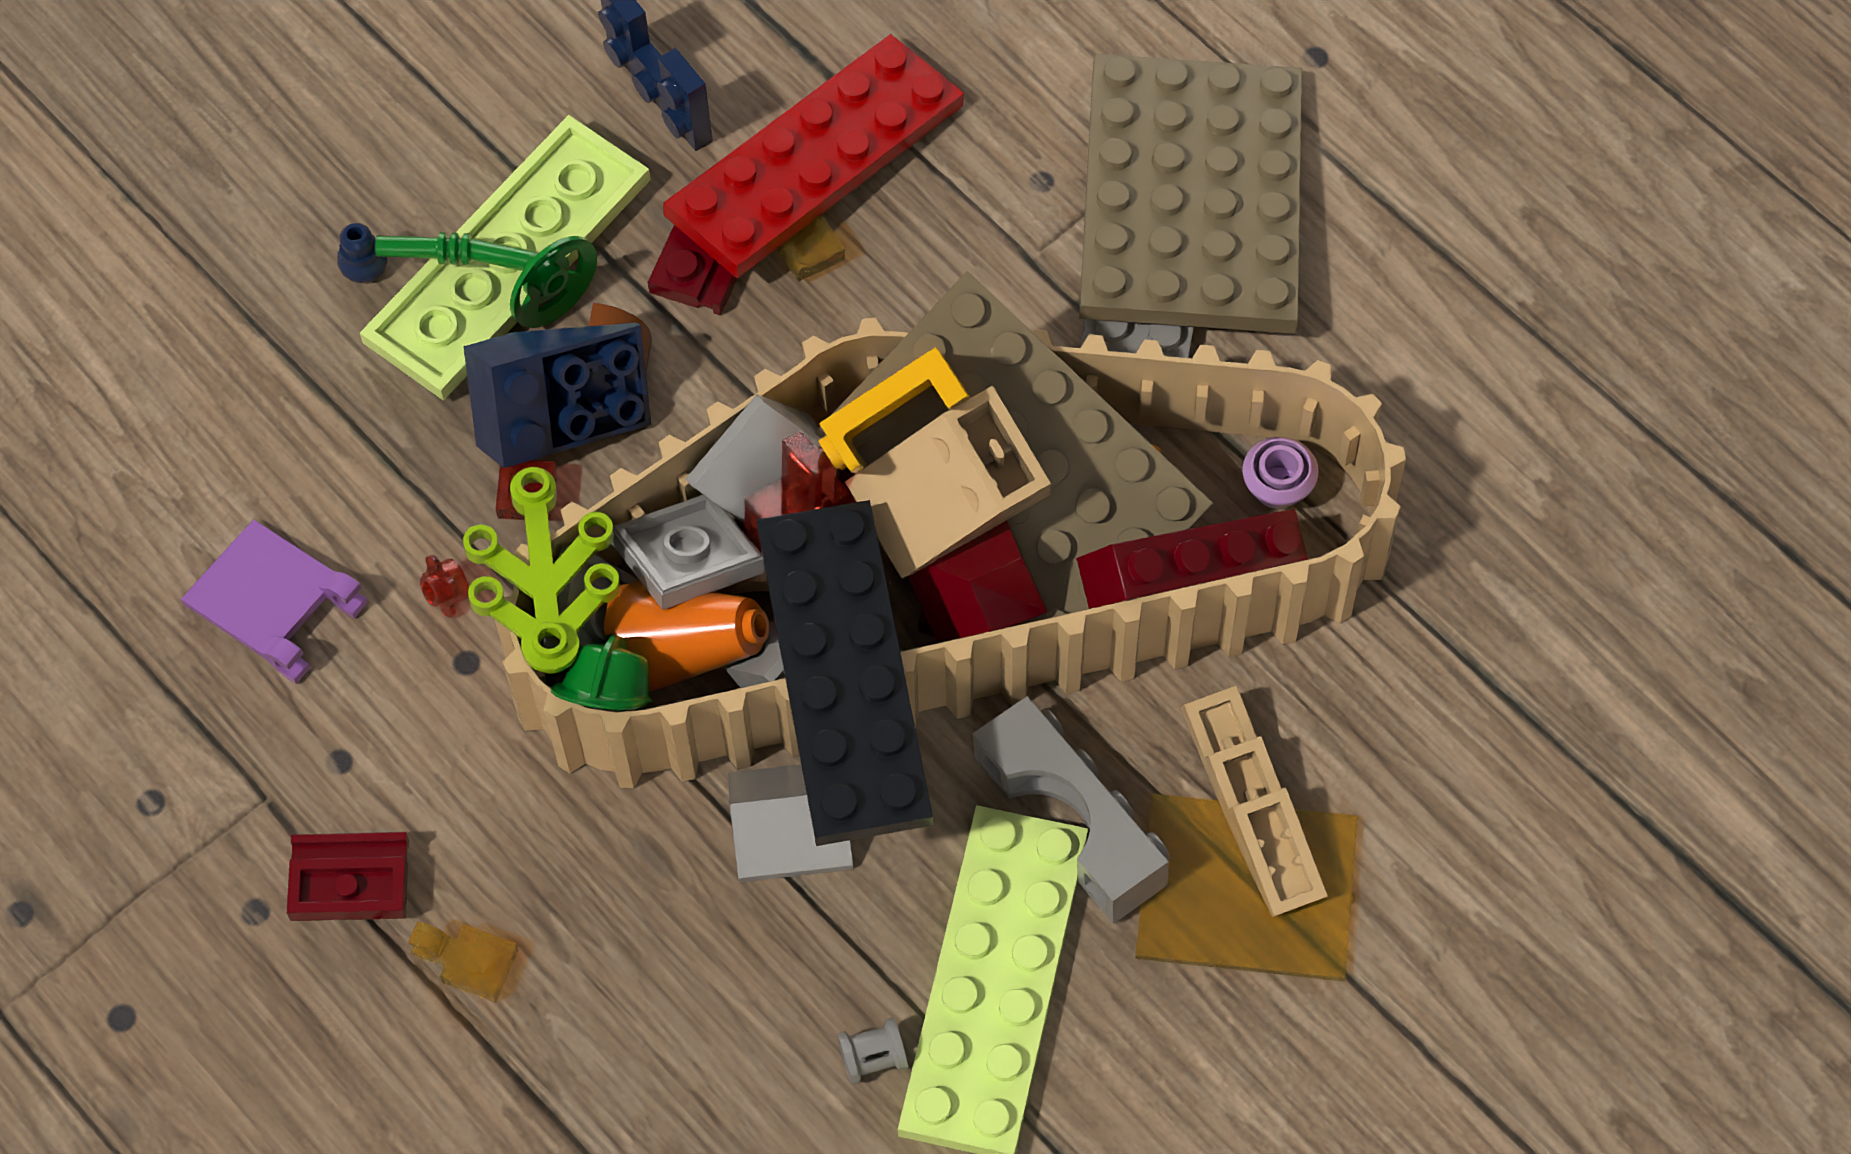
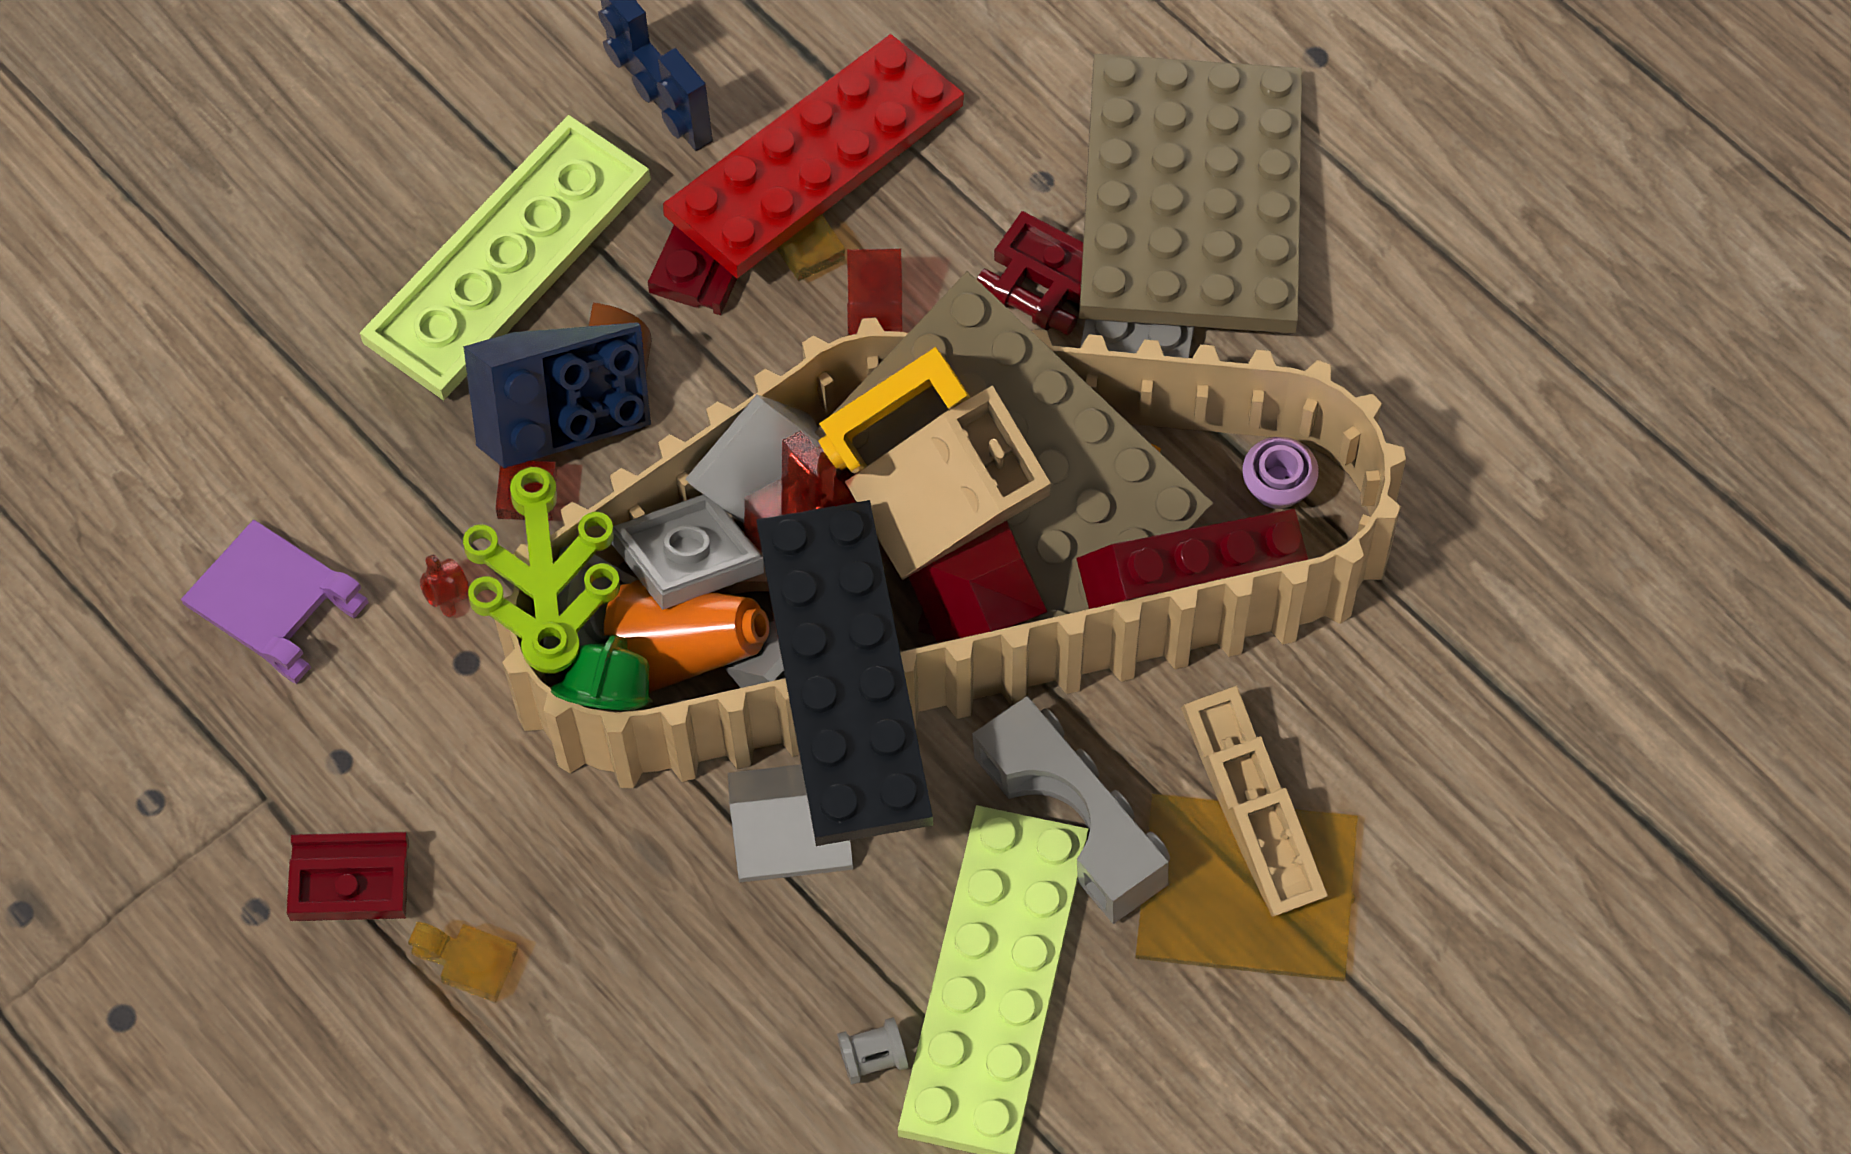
dark blue piece [337,223,388,283] -> none
green dish [375,232,597,328] -> none
none -> clear red brick [847,249,903,336]
none -> dark red plate [977,211,1083,336]

